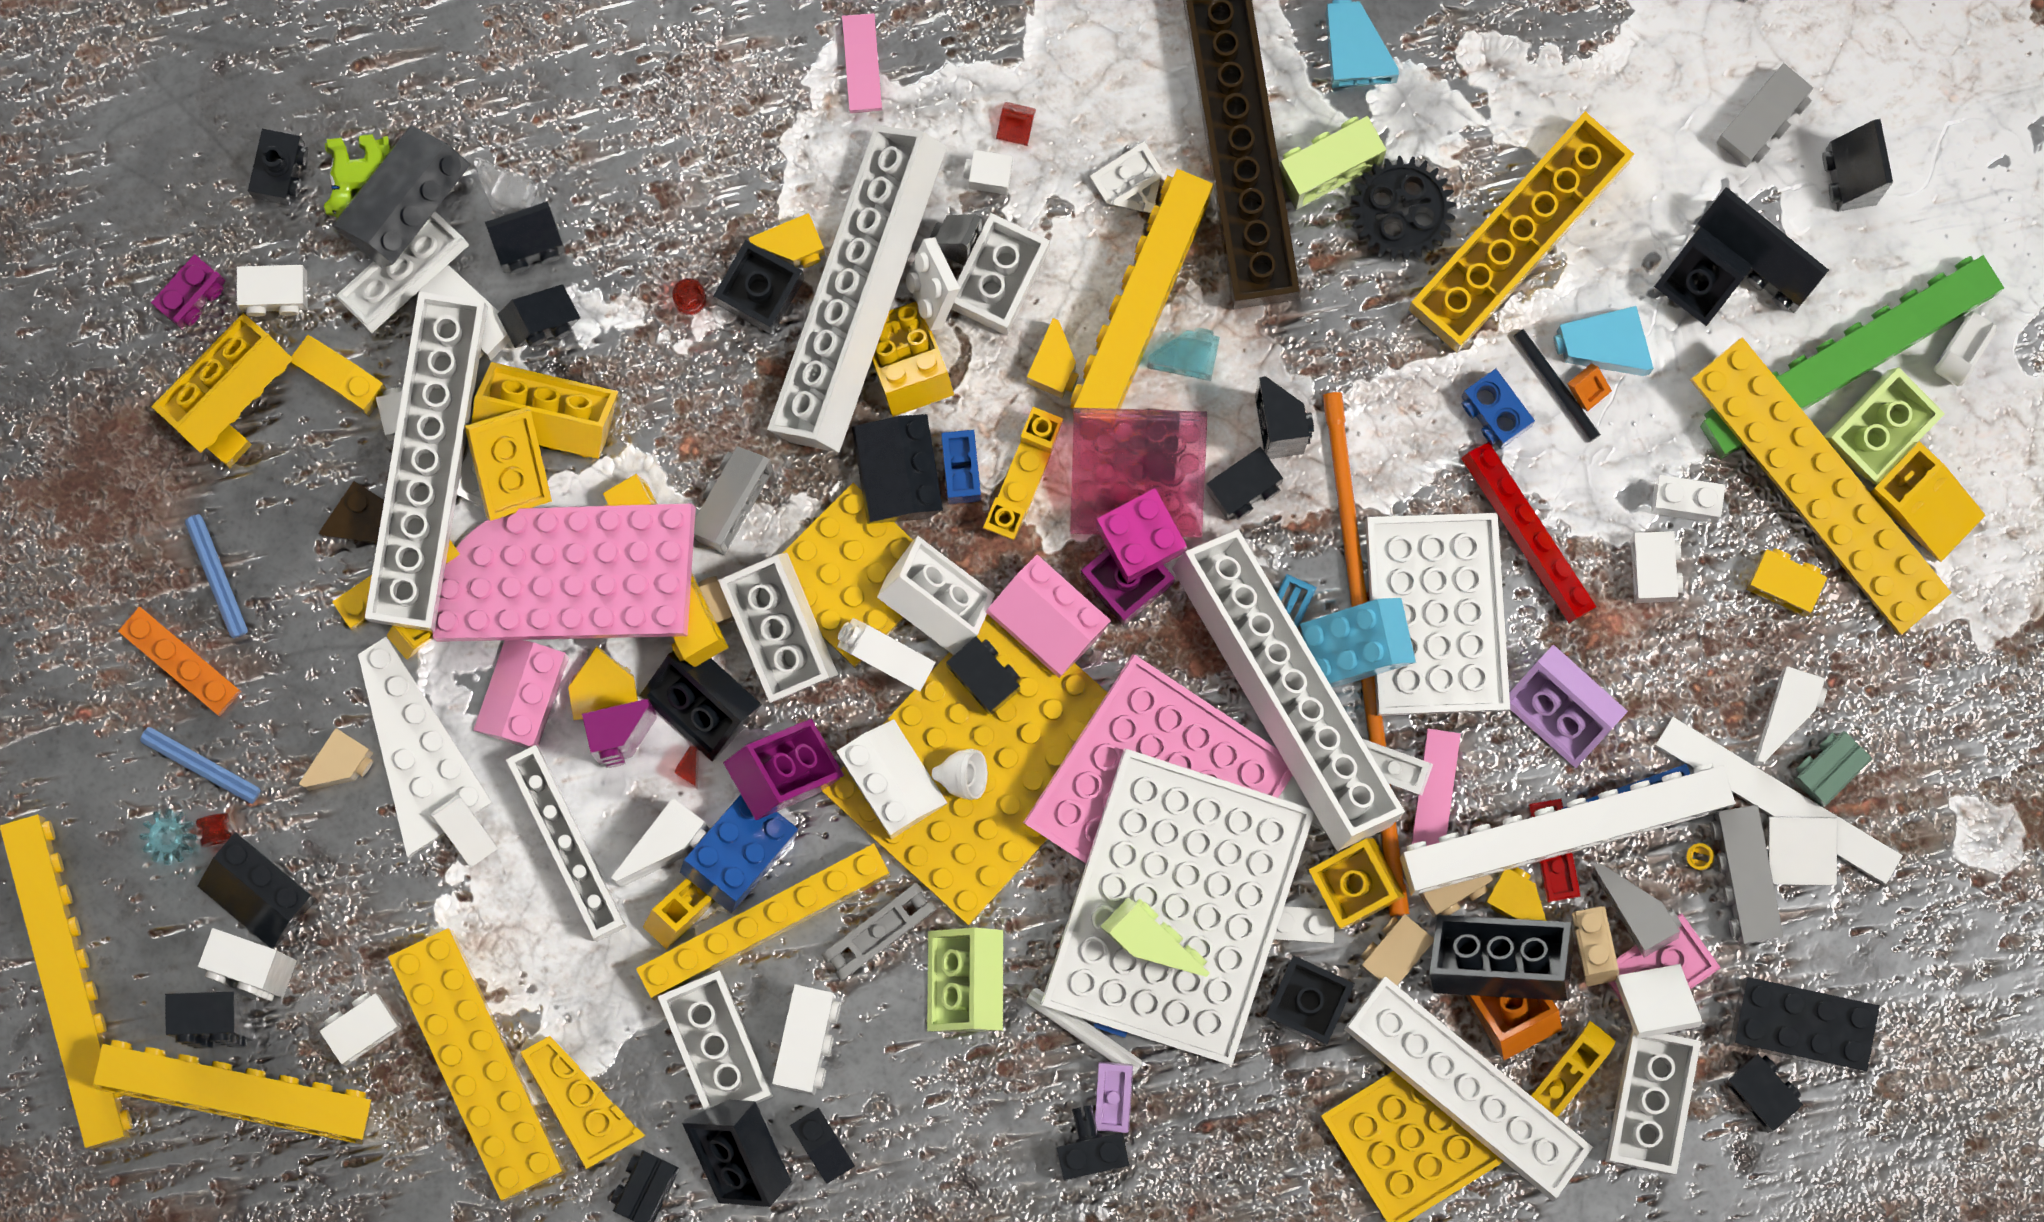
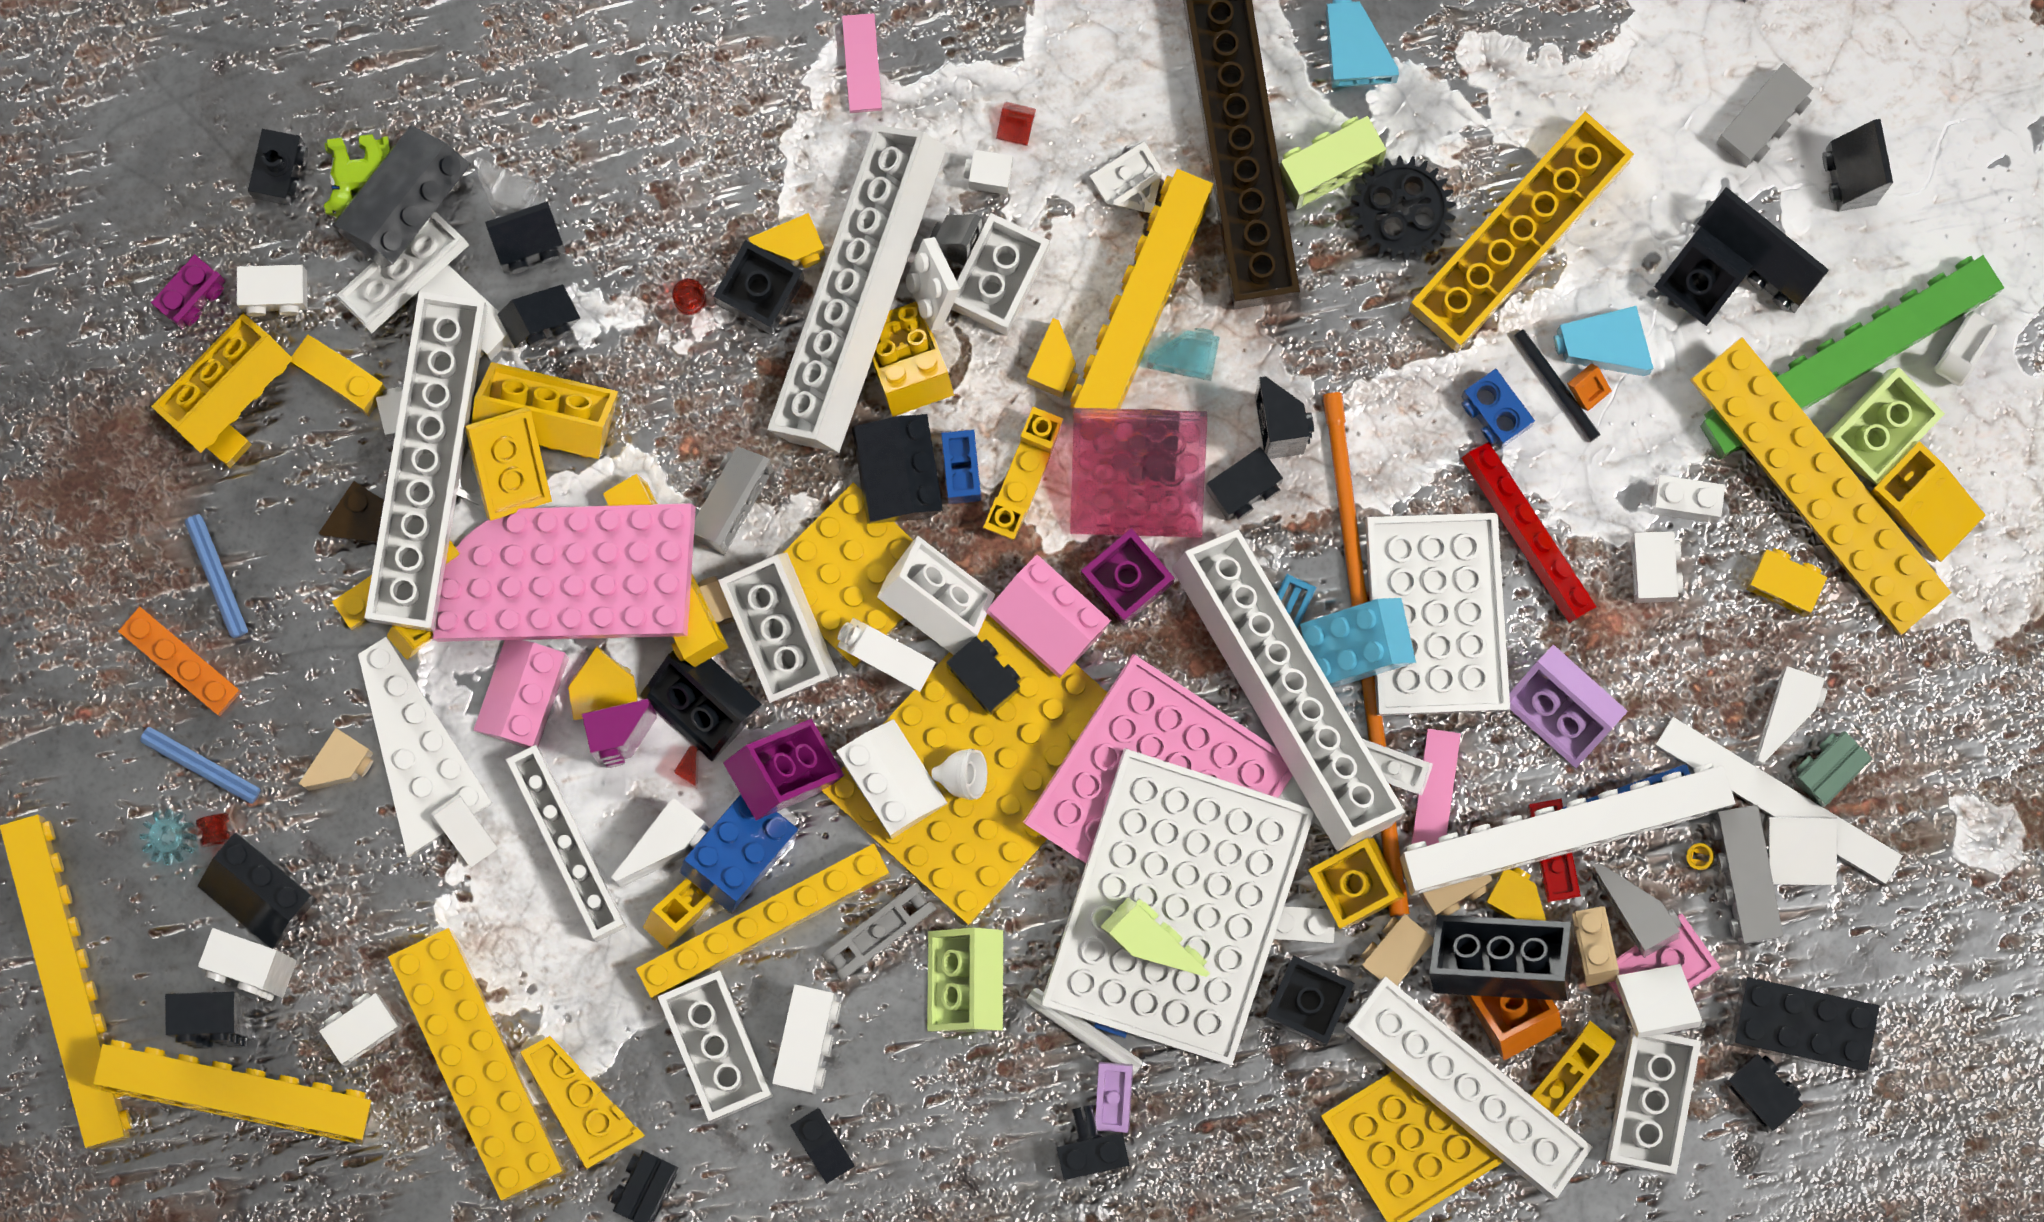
black slope [682,1100,792,1207] -> none
dark pink brick [1096,488,1187,584] -> none

